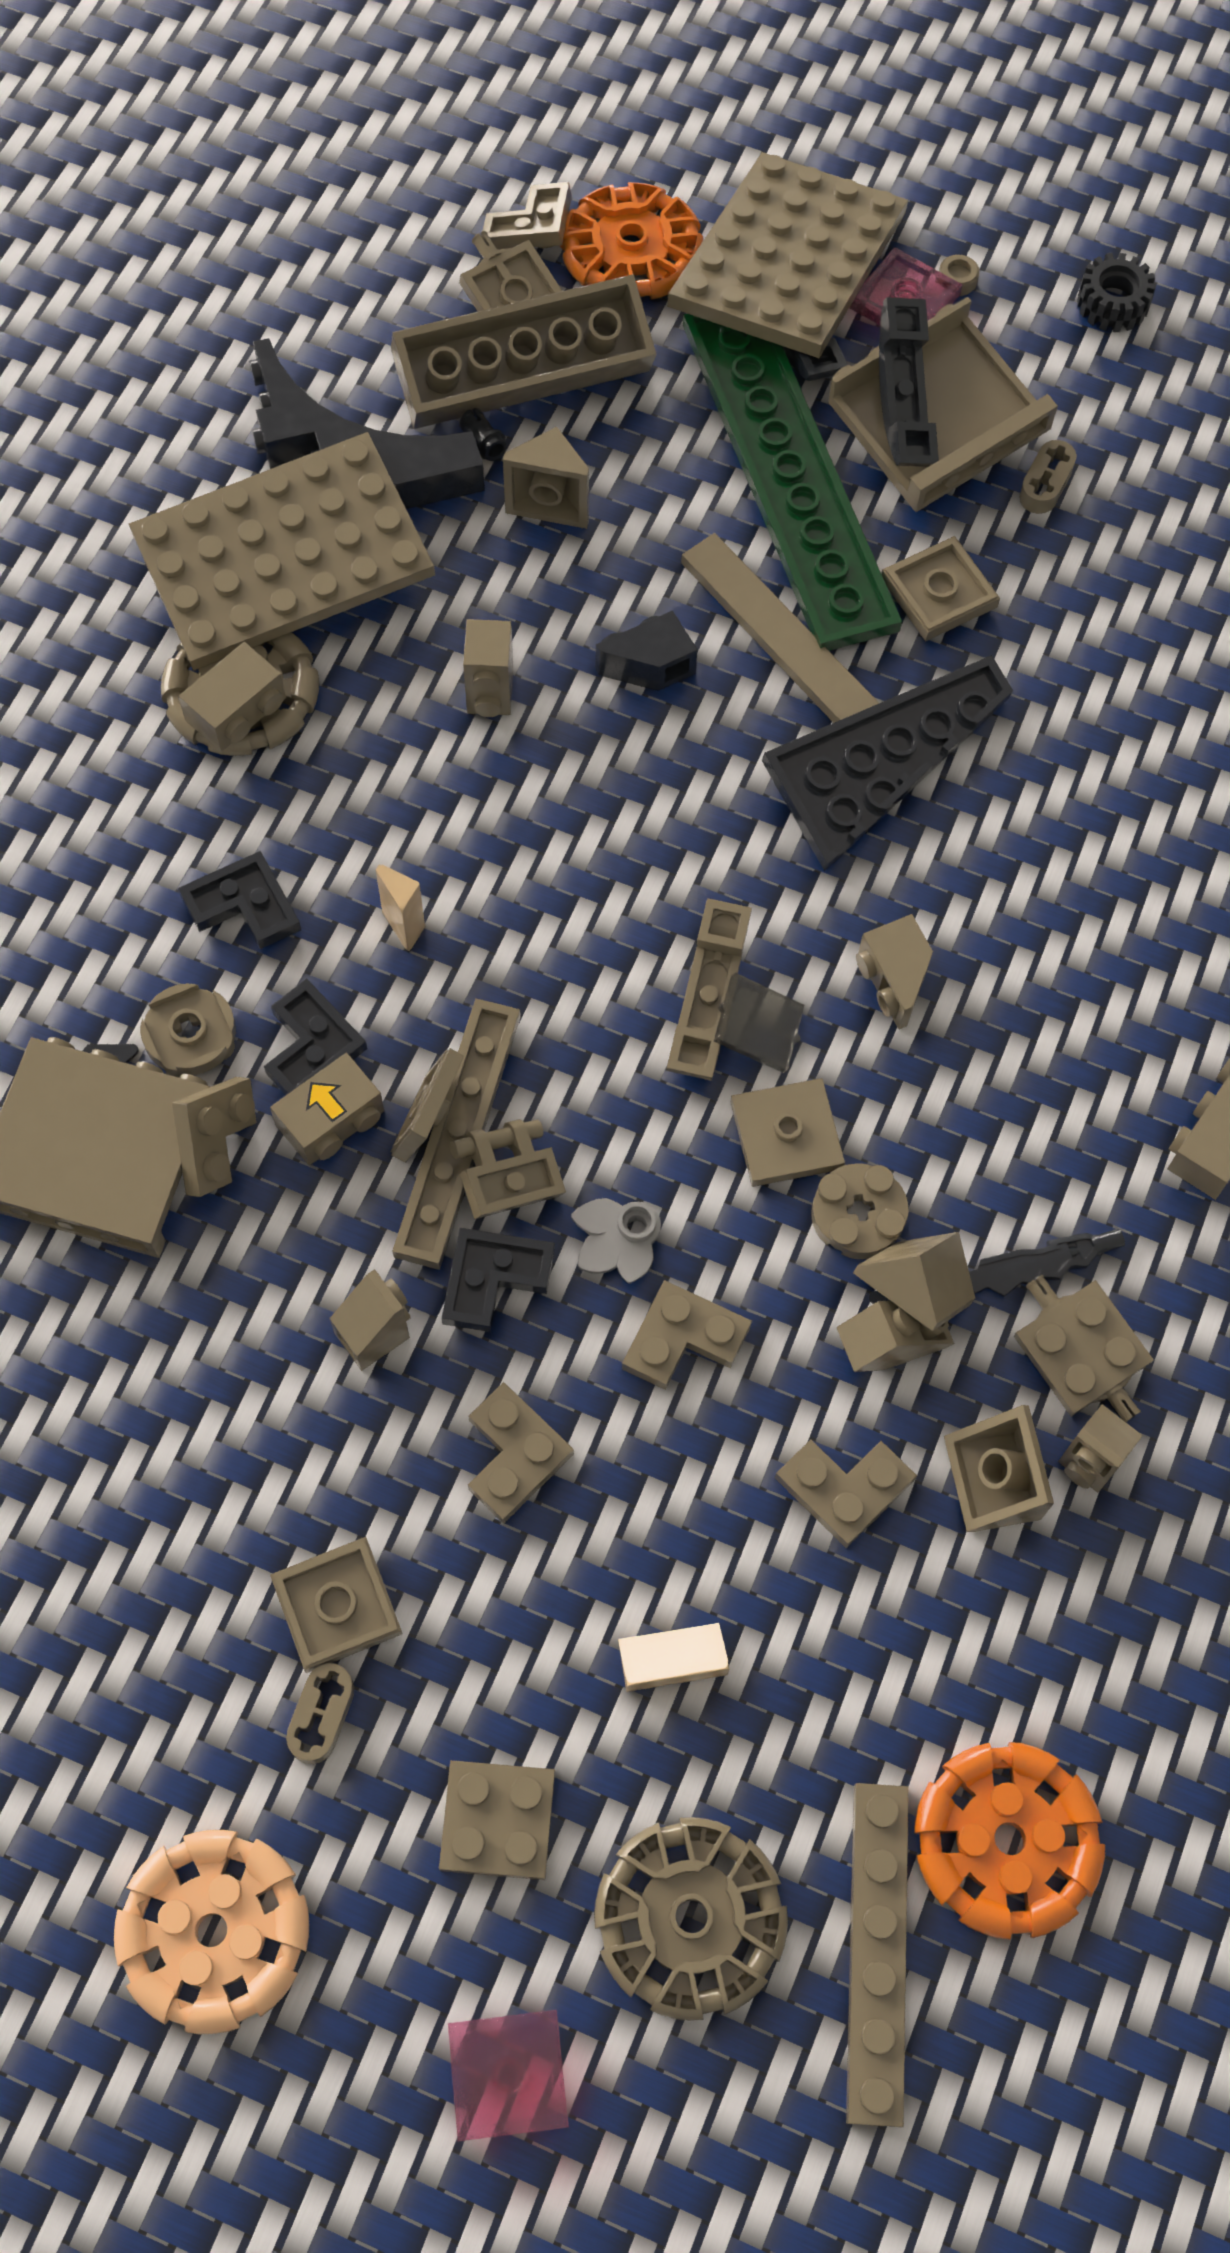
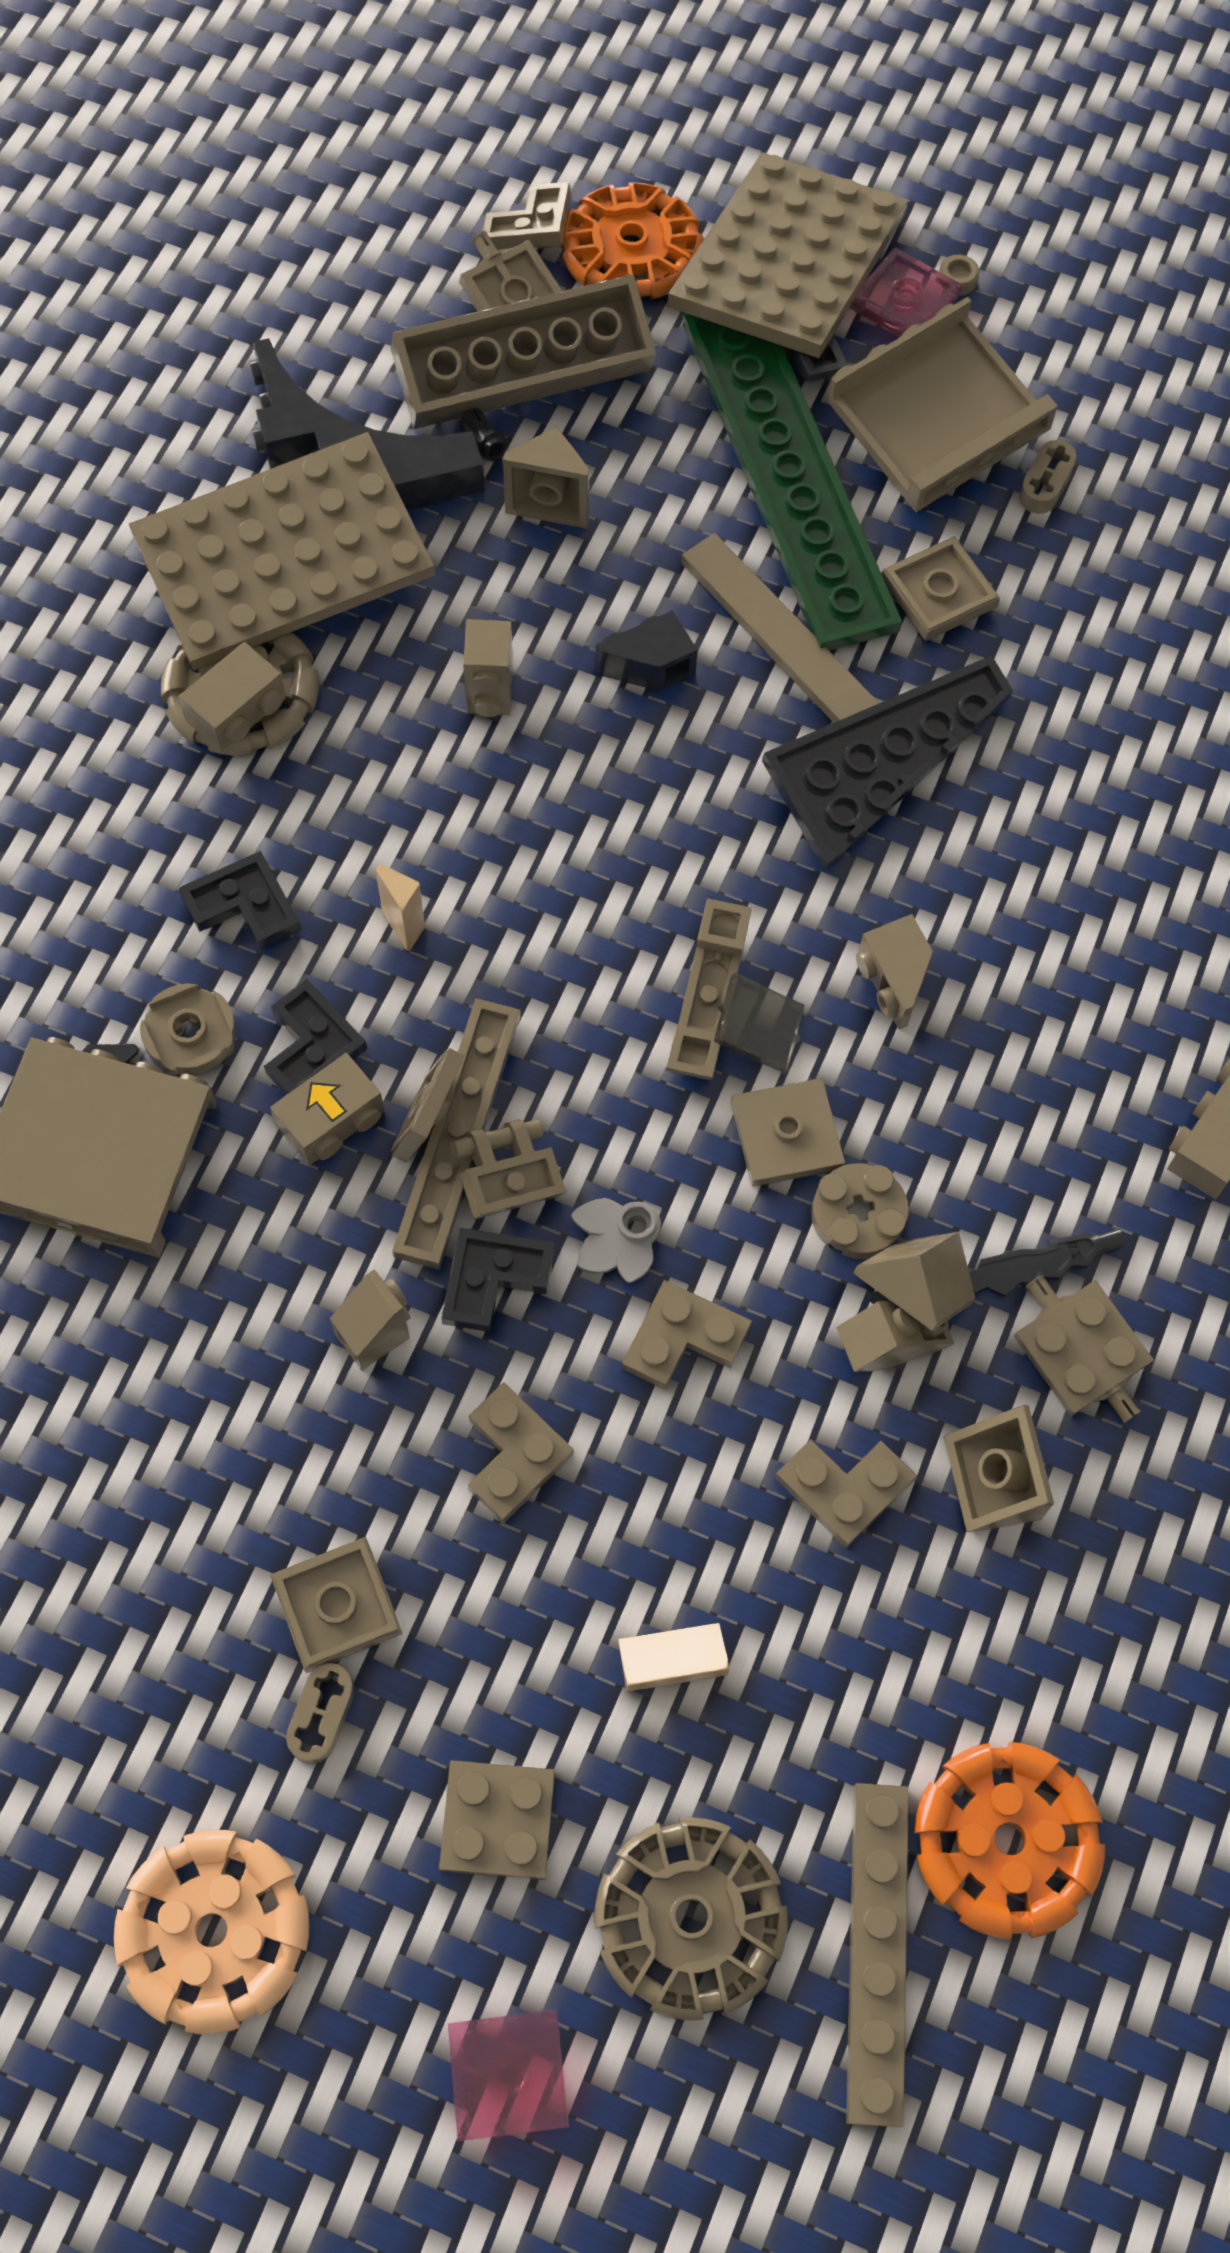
dark tan plate [172,1077,257,1197] -> none
black slope [879,297,939,467] -> none
dark tan slope [1058,1405,1143,1493] -> none
black tyre [1077,253,1156,332] -> none

